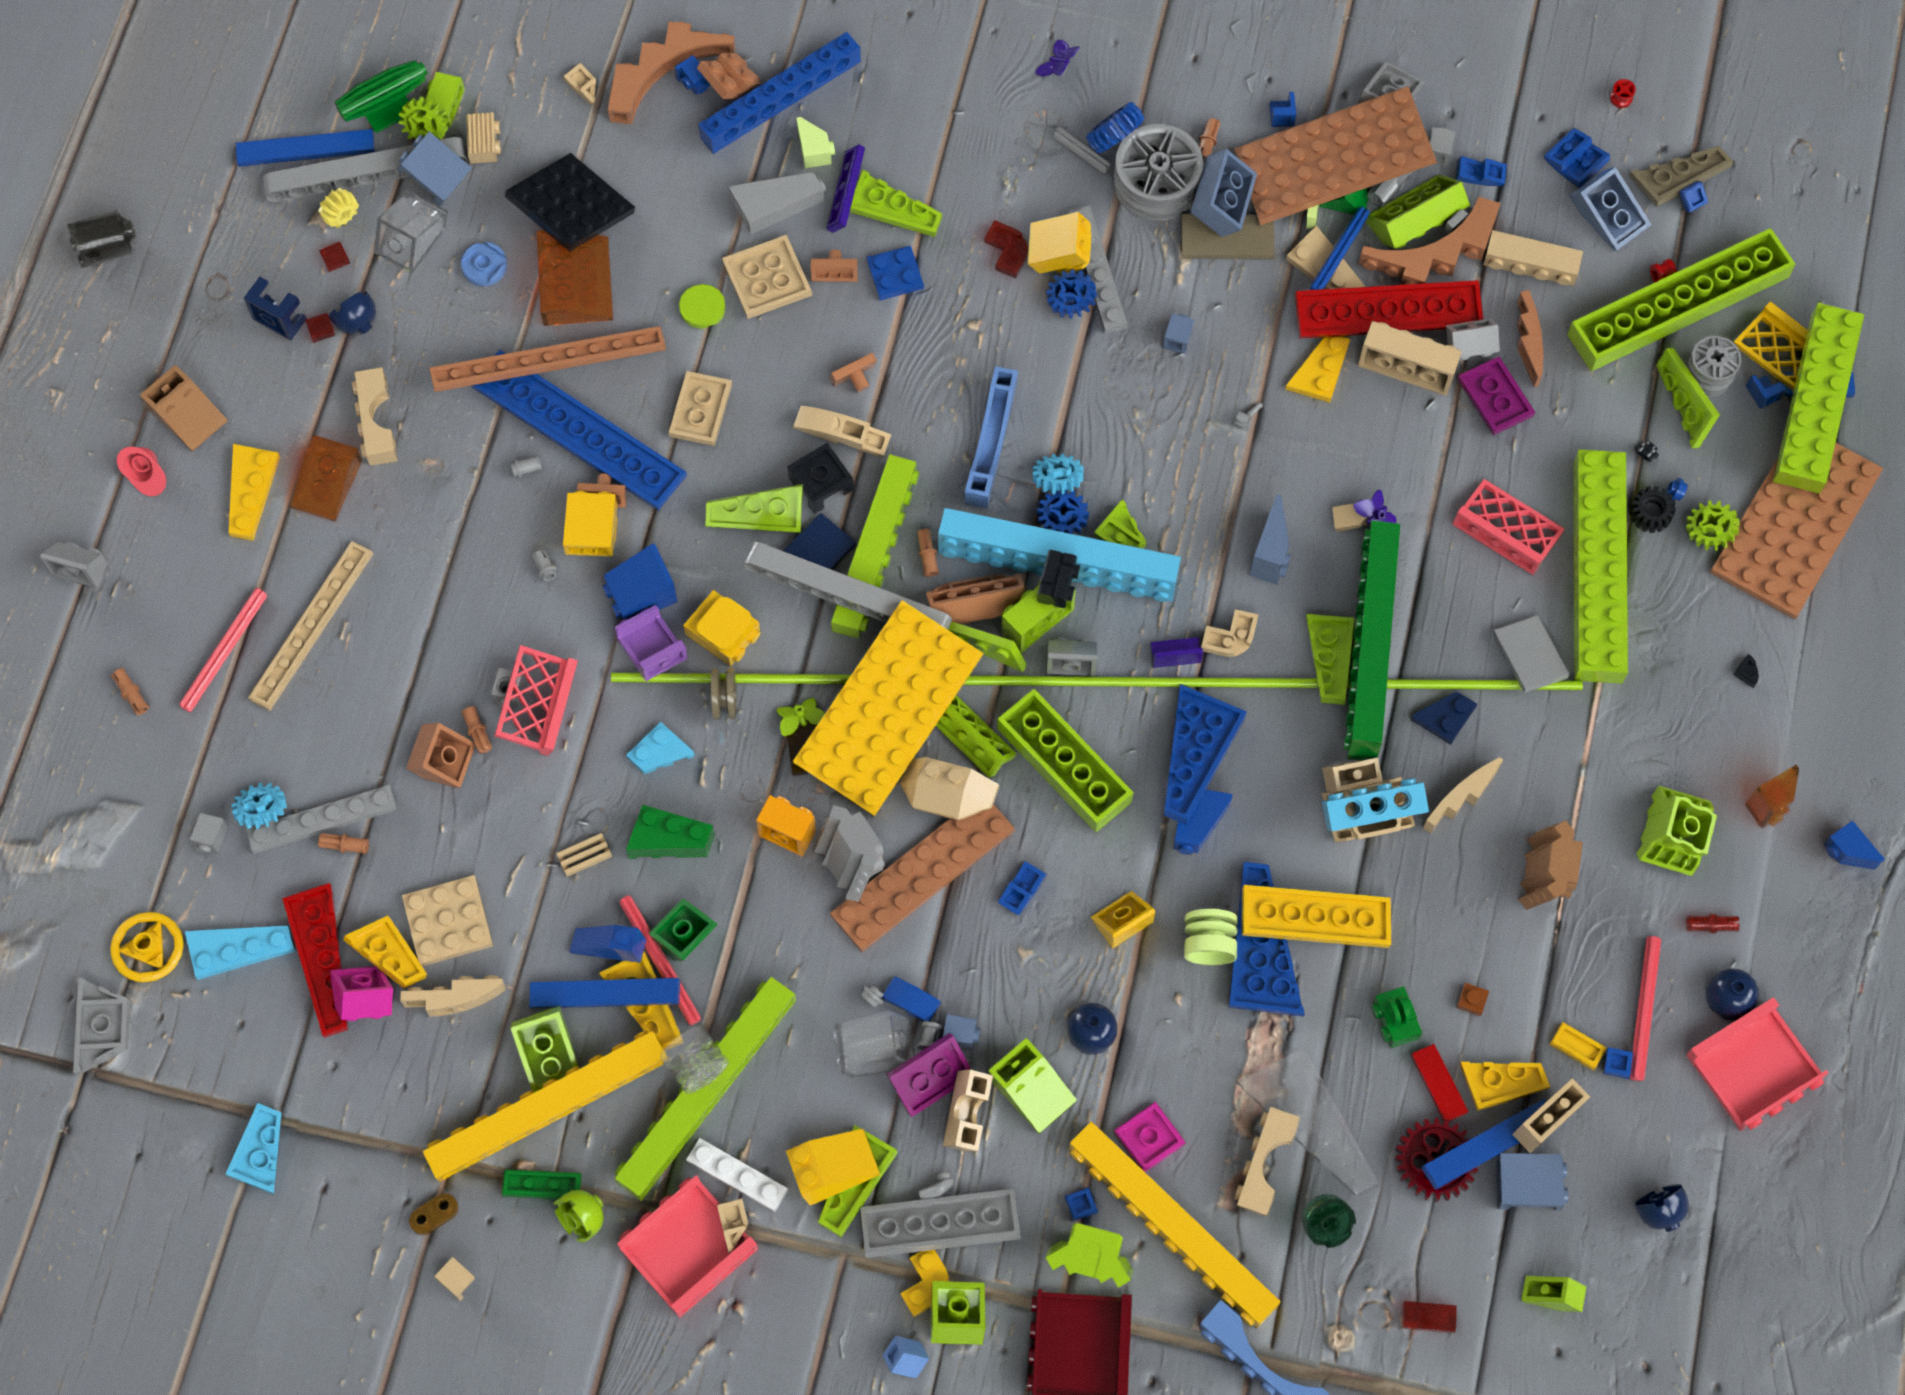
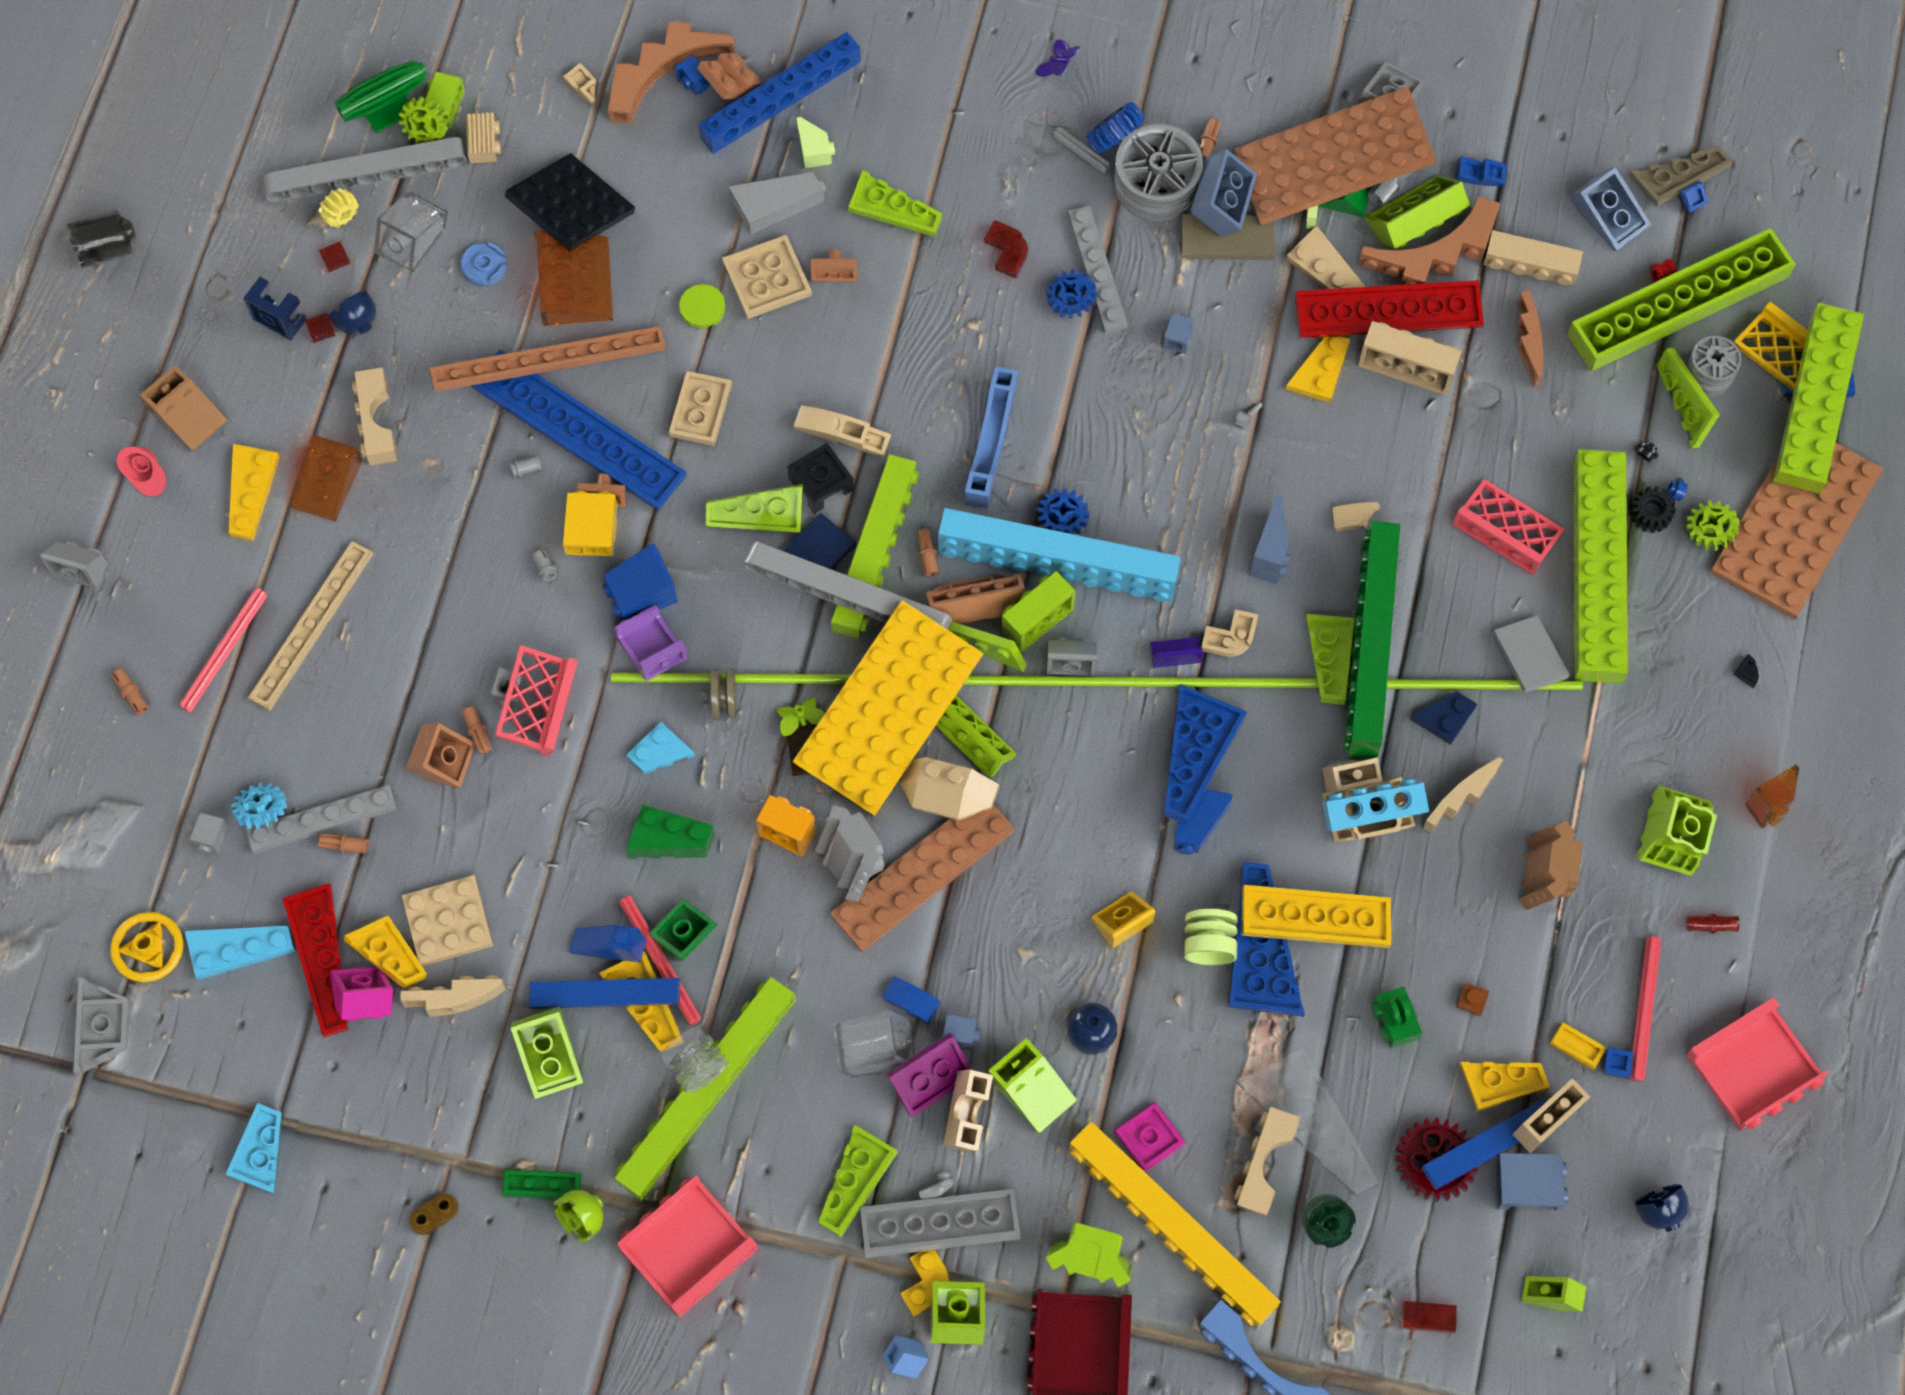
blue tile [236,129,375,167] -> none
sand blue panel [397,132,472,207] -> none
yellow brick [423,1030,669,1182] -> none
tan panel [434,1257,475,1301] -> none
tan tile [556,833,612,877] -> none
yellow brick [683,590,760,667] -> none
white plate [686,1138,788,1212] -> none
tan slope [717,1198,748,1253] -> none
yellow slope [786,1129,881,1206] -> none
dark purple tile [826,144,865,233] -> none
nougat tile [830,352,877,392] -> none
light grey plate [861,984,885,1007] -> none
blue plate [867,246,924,301] -> none
light grey bush [917,1022,944,1051] -> none
lime brick [997,689,1134,833] -> none
blue slope [998,861,1047,916] -> none
yellow brick [1028,212,1092,274] -> none
medium azure gear [1032,453,1084,494] -> none
black brick [1037,549,1080,608] -> none
blue tile [1064,1187,1098,1222] -> none
lime wing [1094,500,1147,549] -> none
blue panel [1269,92,1296,127] -> none
blue axle [1309,207,1370,290] -> none
dark purple piece [1353,490,1397,524] -> none
red tile [1411,1044,1469,1122] -> none
light grey brick [1429,127,1456,166] -> none
light grey tile [1443,209,1468,236] -> none
light grey brick [1446,318,1500,360] -> none
magenta plate [1457,356,1535,436] -> none
blue slope [1544,128,1610,188] -> none
red wheel [1610,79,1636,108] -> none
dark blue cylinder [1706,968,1759,1020] -> none
blue panel [1746,375,1786,409] -> none
blue slope [1824,820,1885,870] -> none

